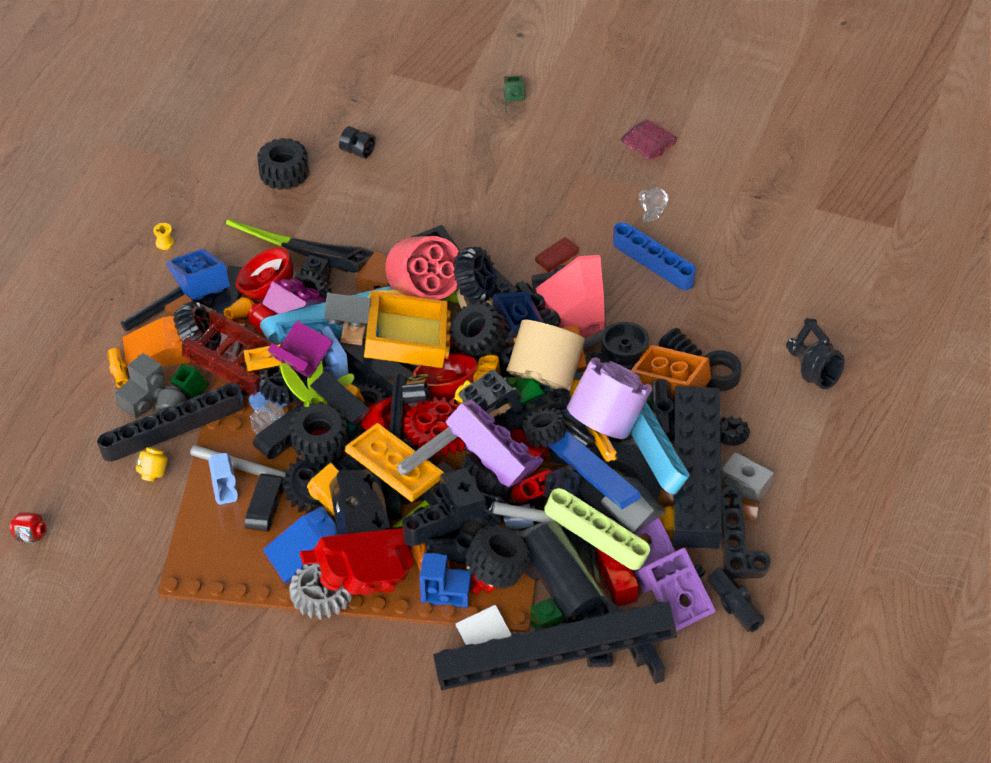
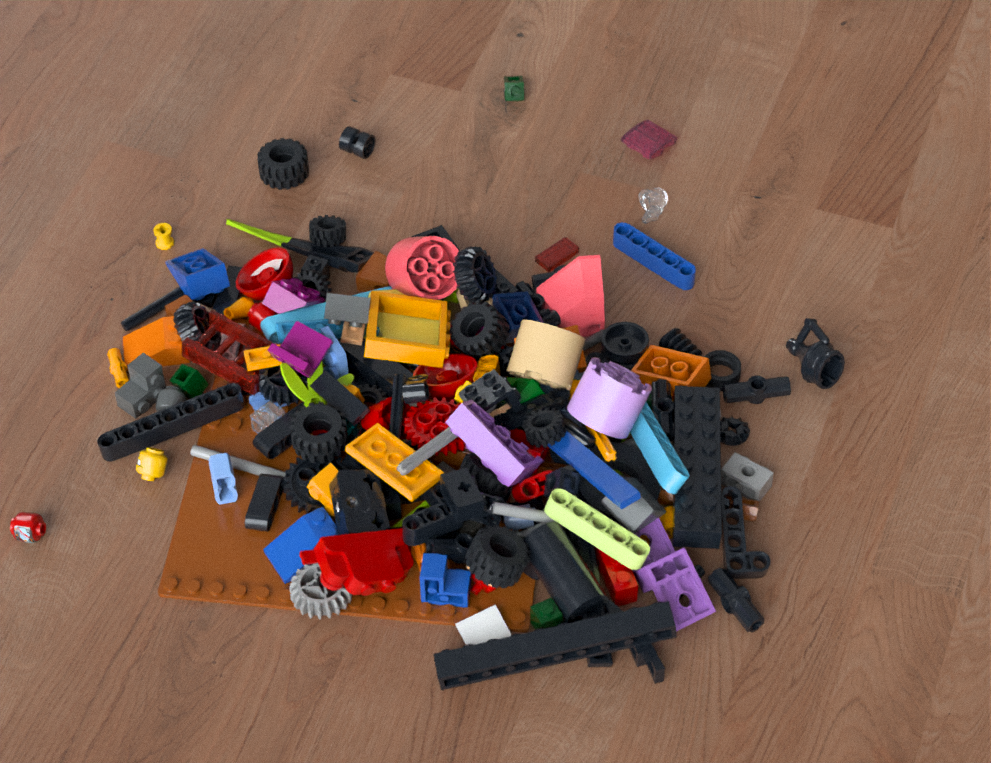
none -> black tyre [309,215,346,247]
none -> black piece [722,375,791,404]

